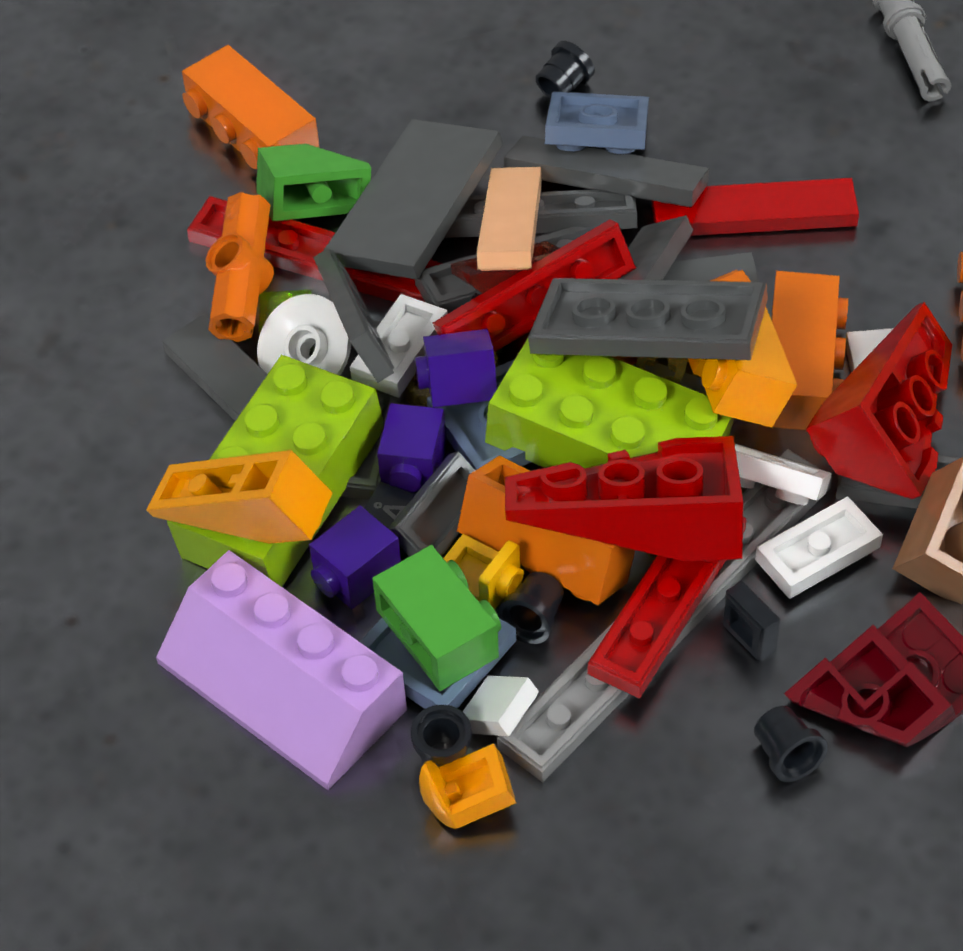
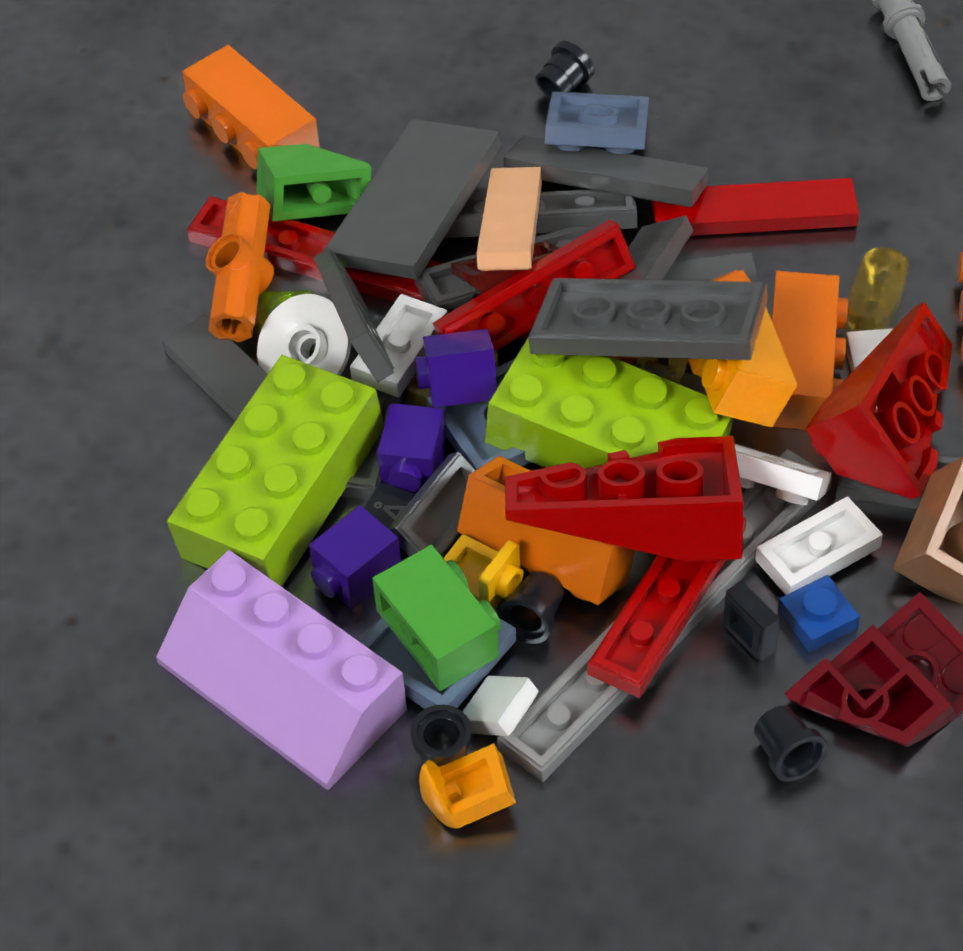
light orange slope [146,450,333,544] -> none
none -> blue plate [778,575,860,653]
none -> clear yellow beam [847,247,909,331]

